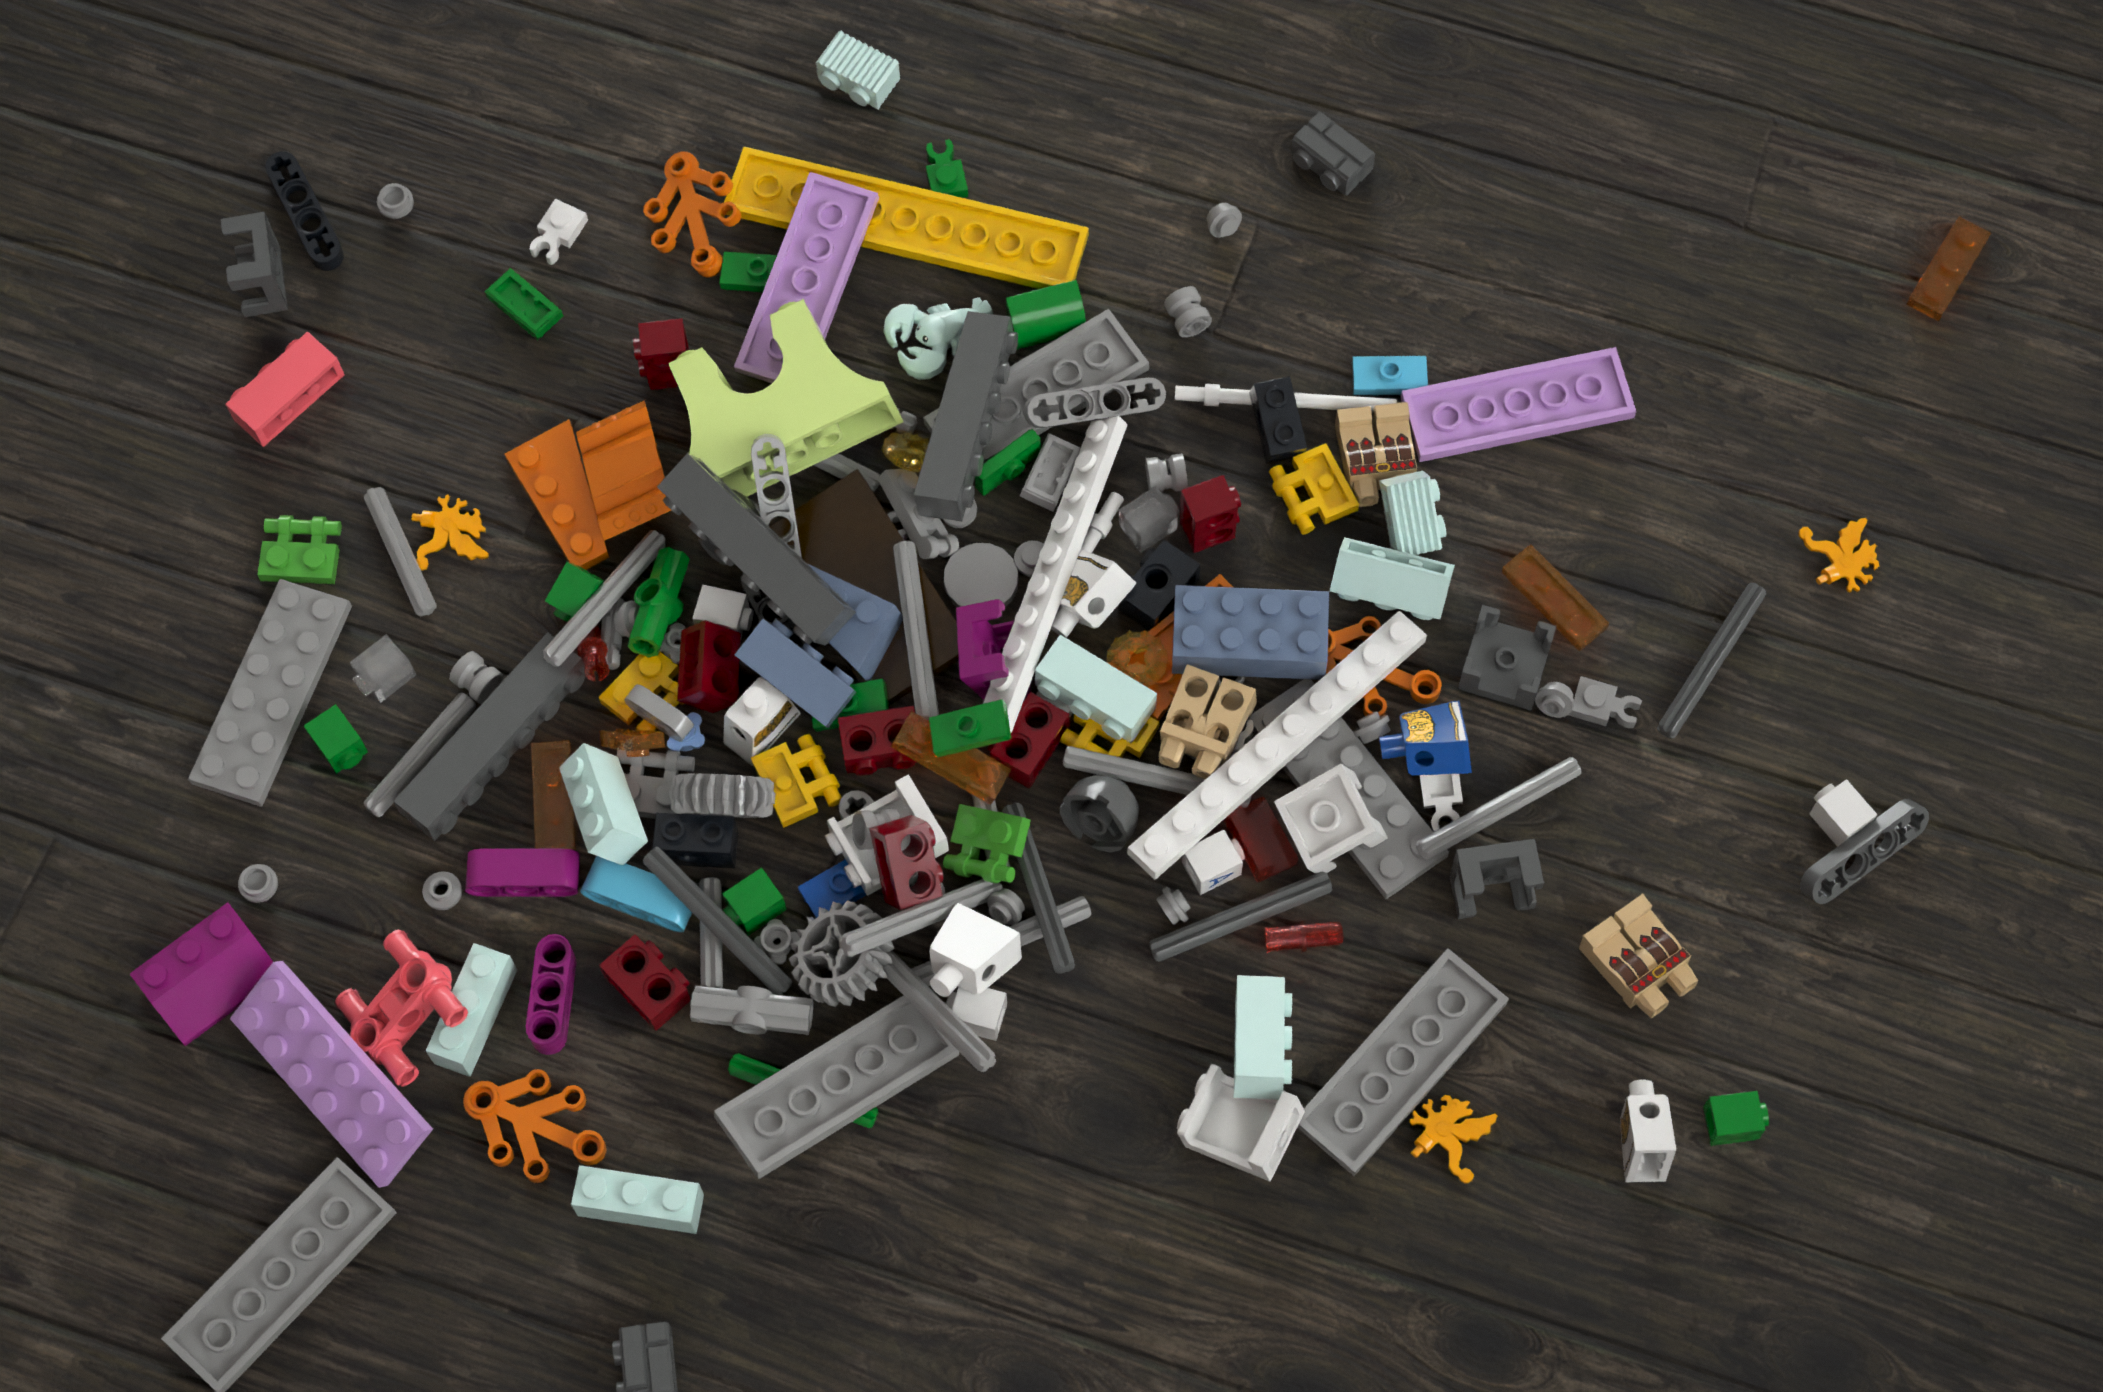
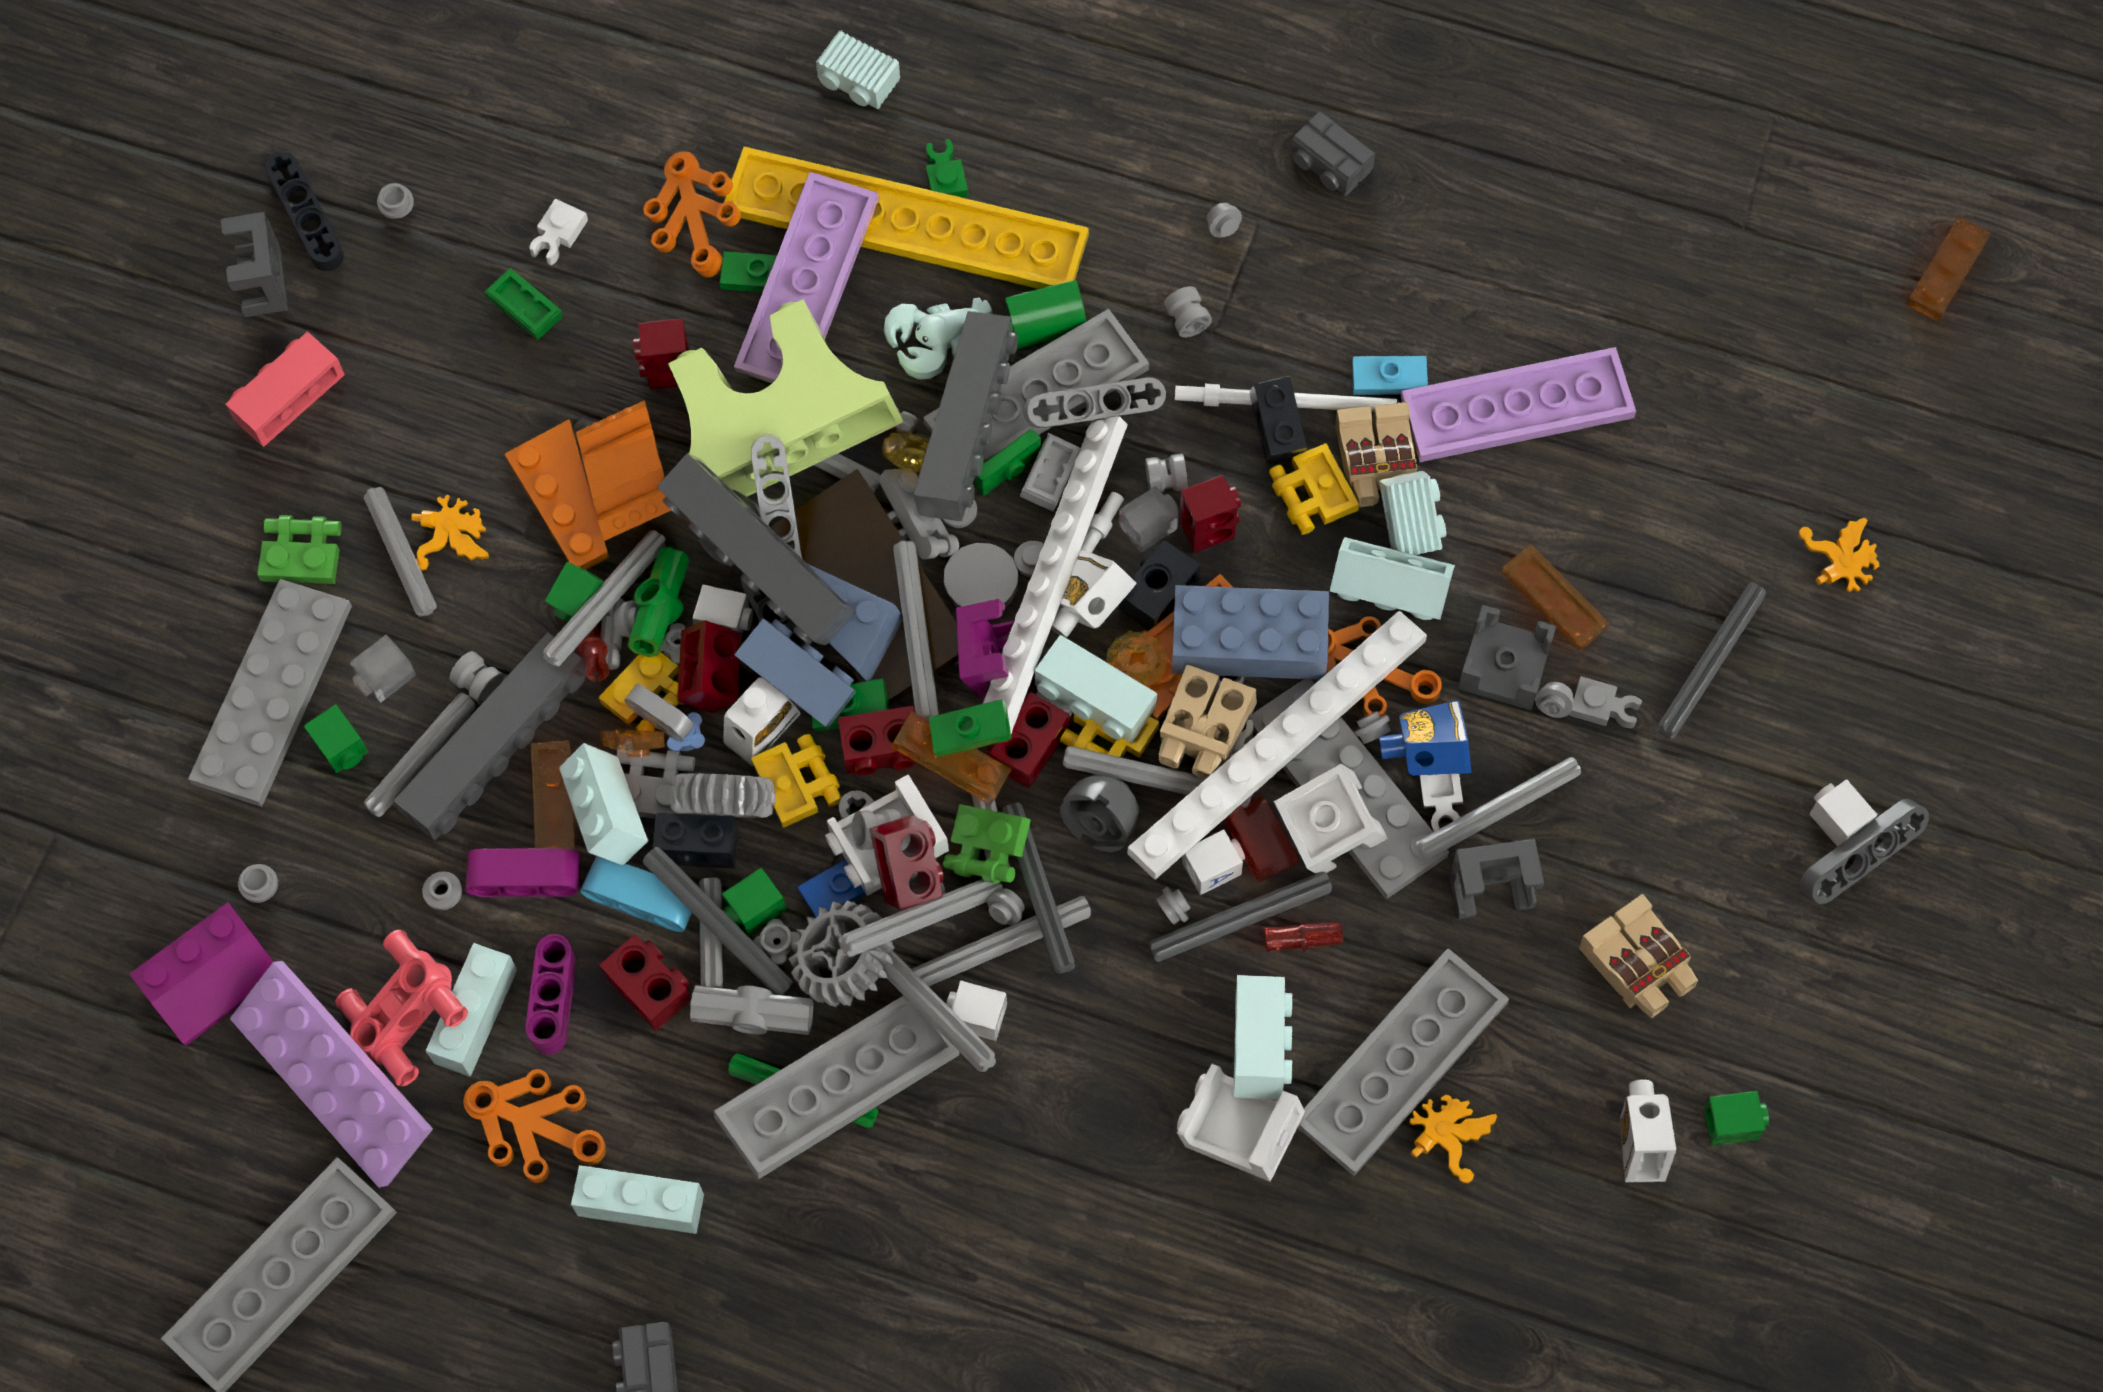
white torso [929,903,1022,997] -> none

